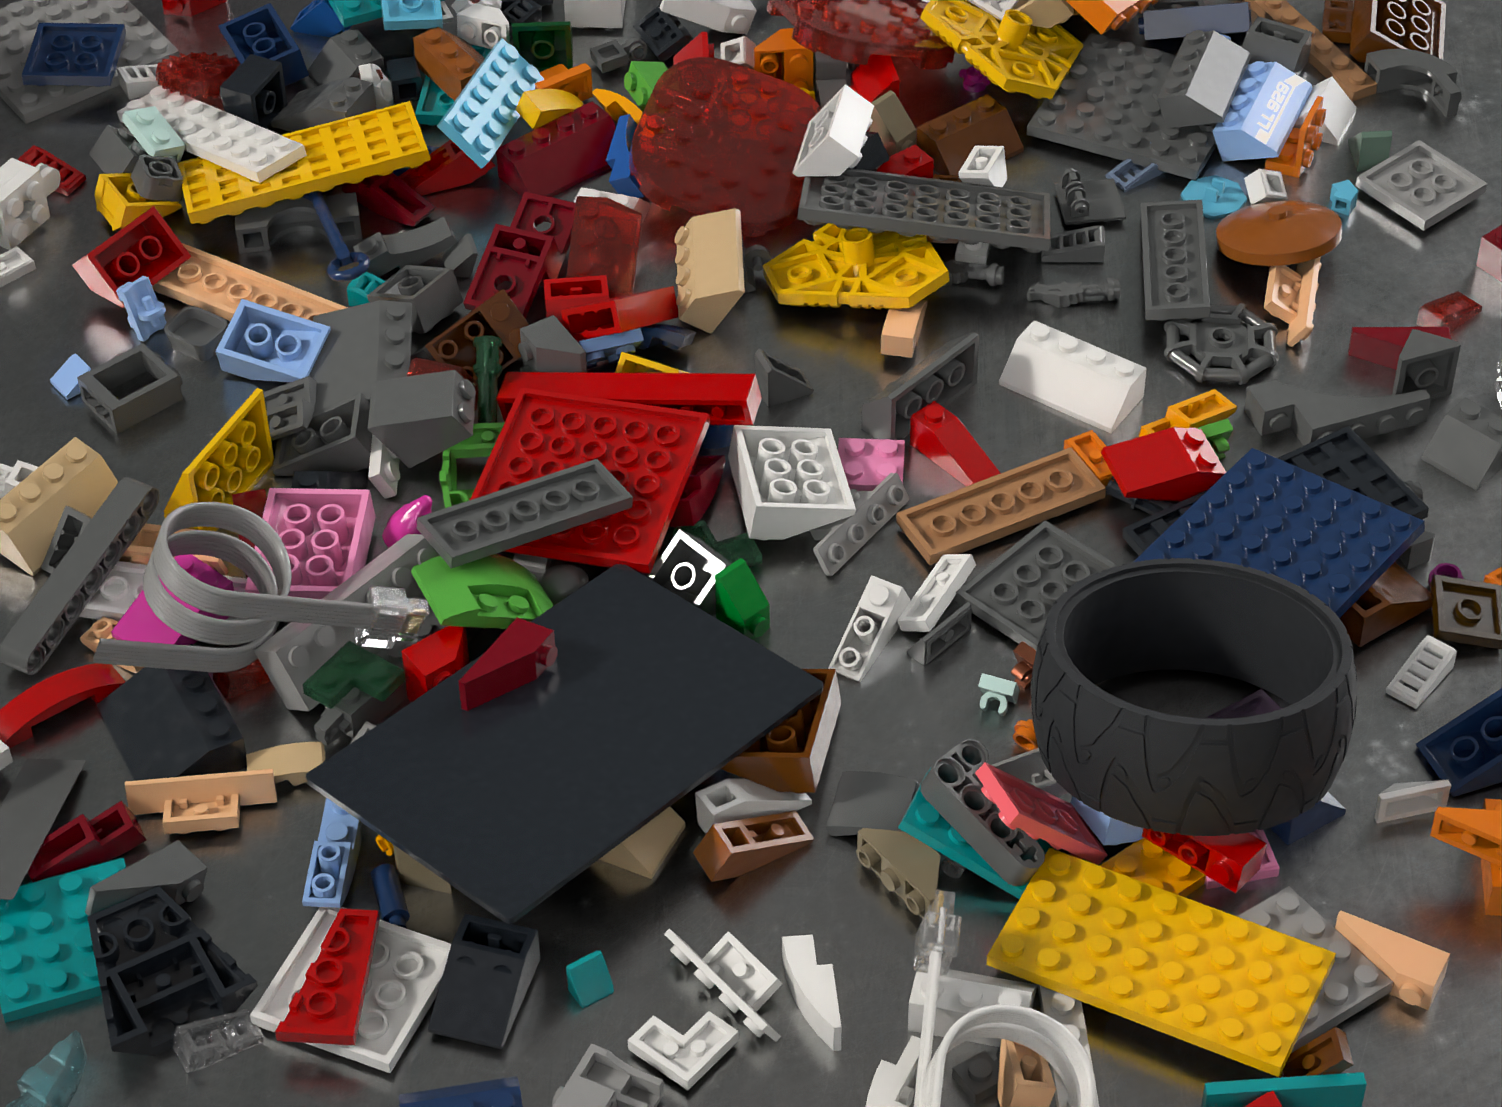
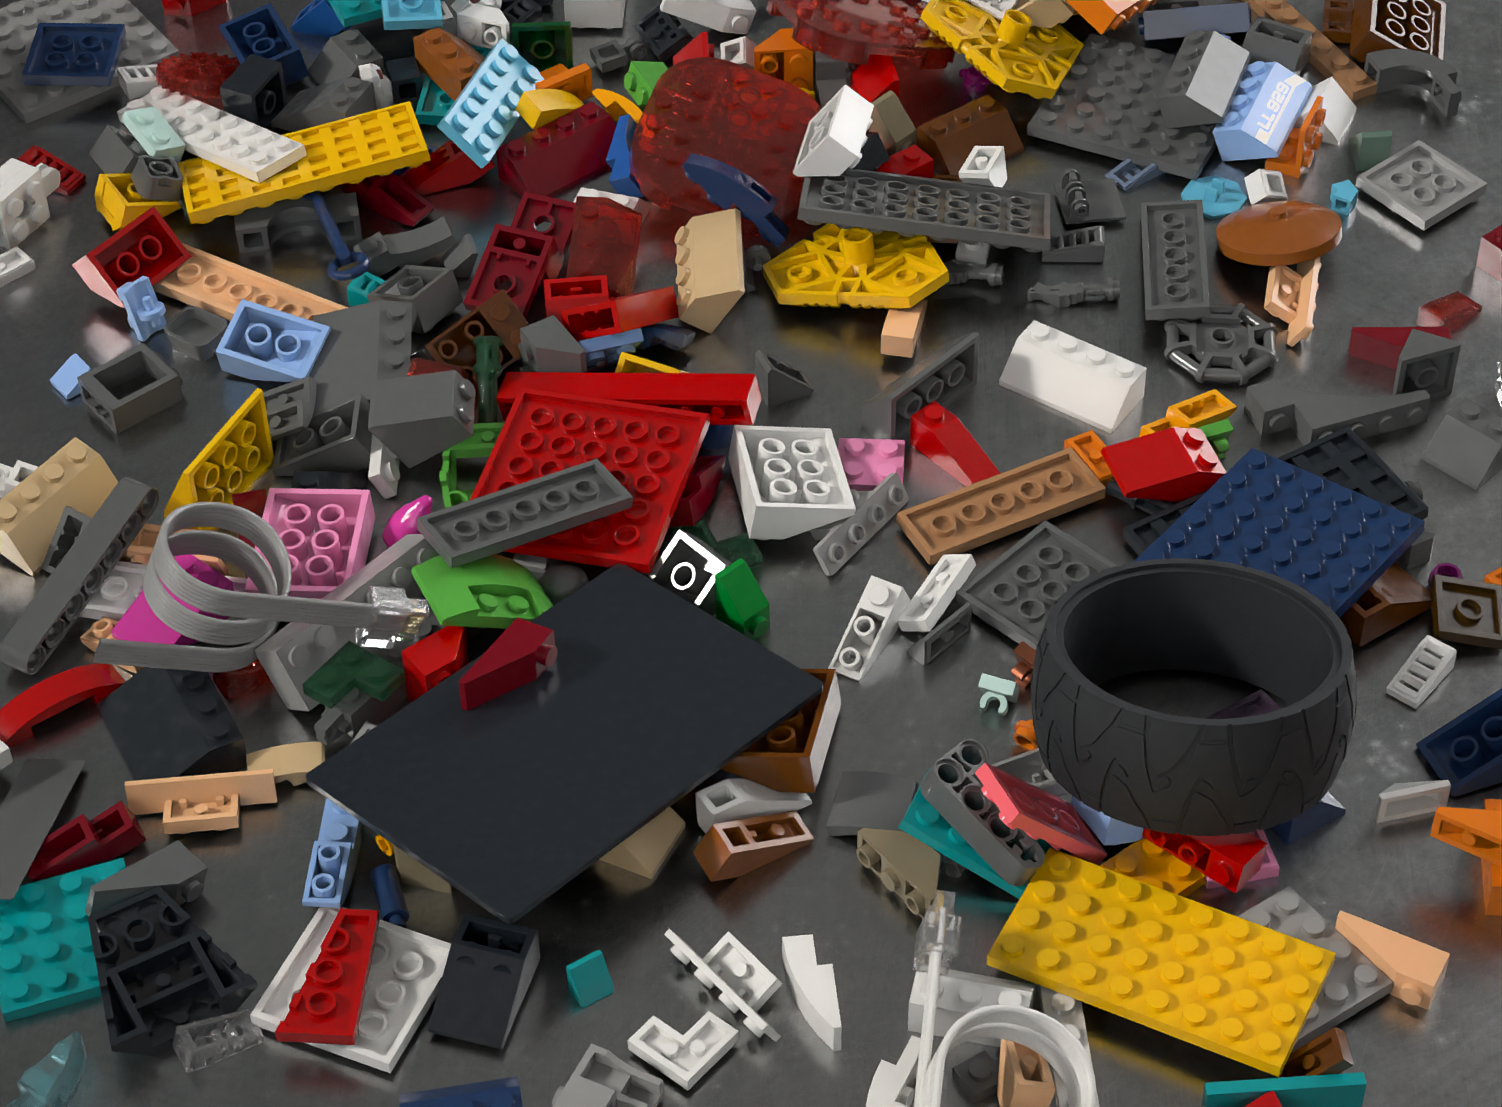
none -> dark blue slope [682,153,791,247]

